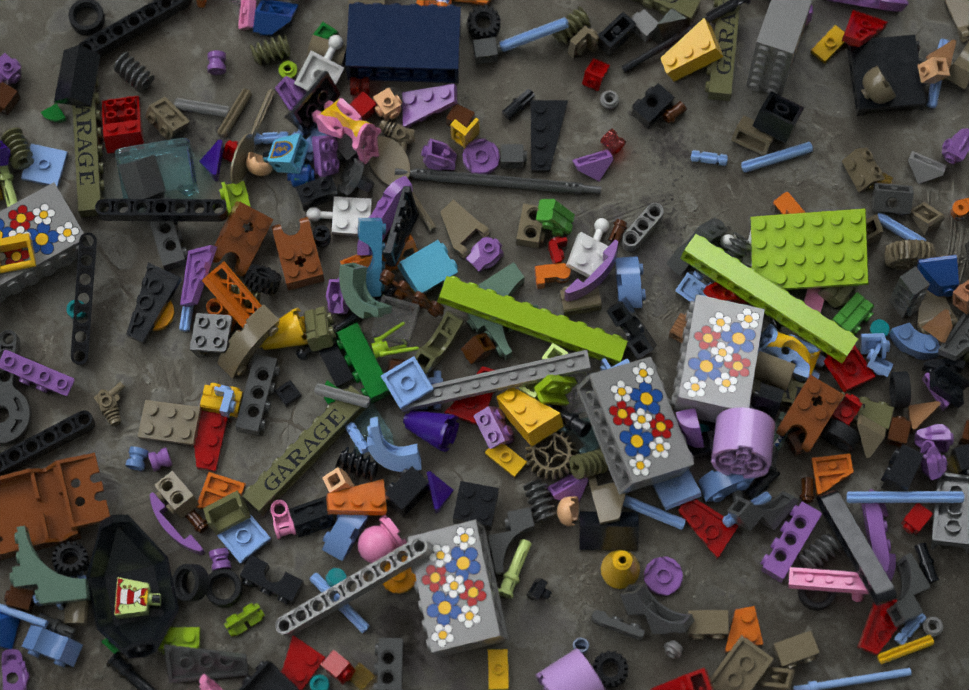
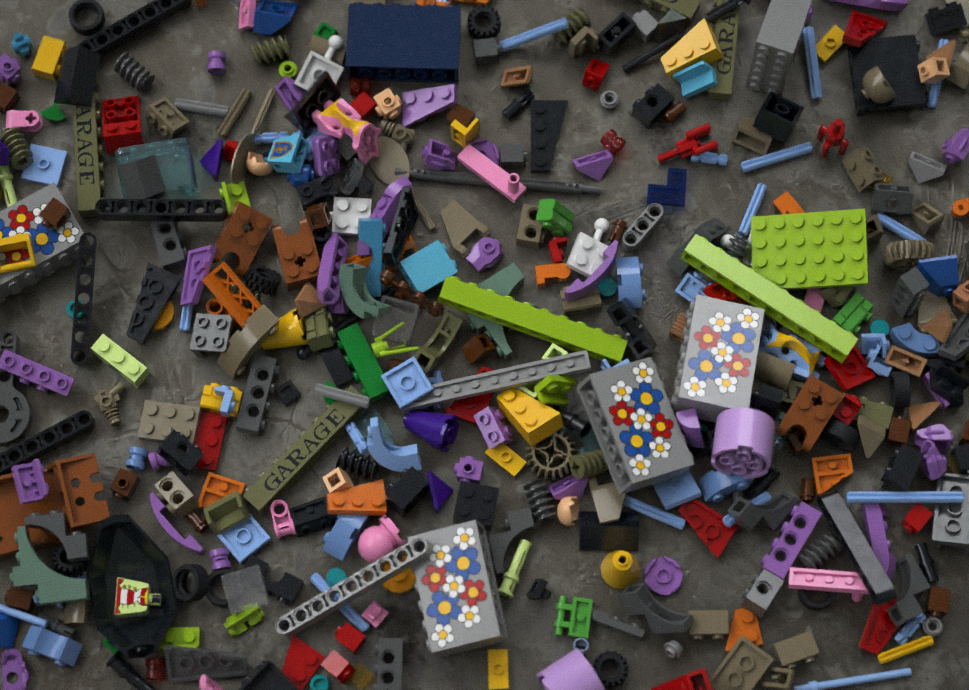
none -> bright pink piece [5,110,43,132]
none -> dark azure gear [10,32,33,57]
none -> medium lavender bracket [11,459,49,505]
none -> dark grey arch [24,510,90,563]
none -> yellow brick [32,36,68,81]
none -> reddish brown brick [39,197,71,231]
none -> yellowish green arch [91,334,150,388]
none -> reddish brown brick [110,468,140,501]
none -> clear red wheel [145,658,165,681]
none -> black brick [156,430,204,476]
none -> clear plate [221,565,270,614]
none -> medium nougat slope [294,282,327,317]
none -> reddish brown brick [305,202,332,230]
none -> medium lavender brick [317,232,348,304]
none -> red brick [335,622,366,655]
none -> bright pink tile [361,600,389,629]
none -> medium lavender brick [454,456,484,484]
none -> bright pink piece [457,144,527,204]
none -> medium nougat slope [501,65,533,88]
none -> bright green plate [554,596,593,640]
none -> teal tile [598,278,617,298]
none -> clear blue plate [647,168,687,207]
none -> red plant [657,123,719,163]
none -> medium azure panel [673,61,718,99]
none -> light blue axle [739,183,767,235]
none -> brick [741,568,784,618]
none -> light blue axle [803,27,822,99]
none -> red plant [817,119,849,158]
none -> medium nougat slope [884,345,928,378]
none -> black bracket [924,1,967,36]
none -> reddish brown brick [925,586,951,618]

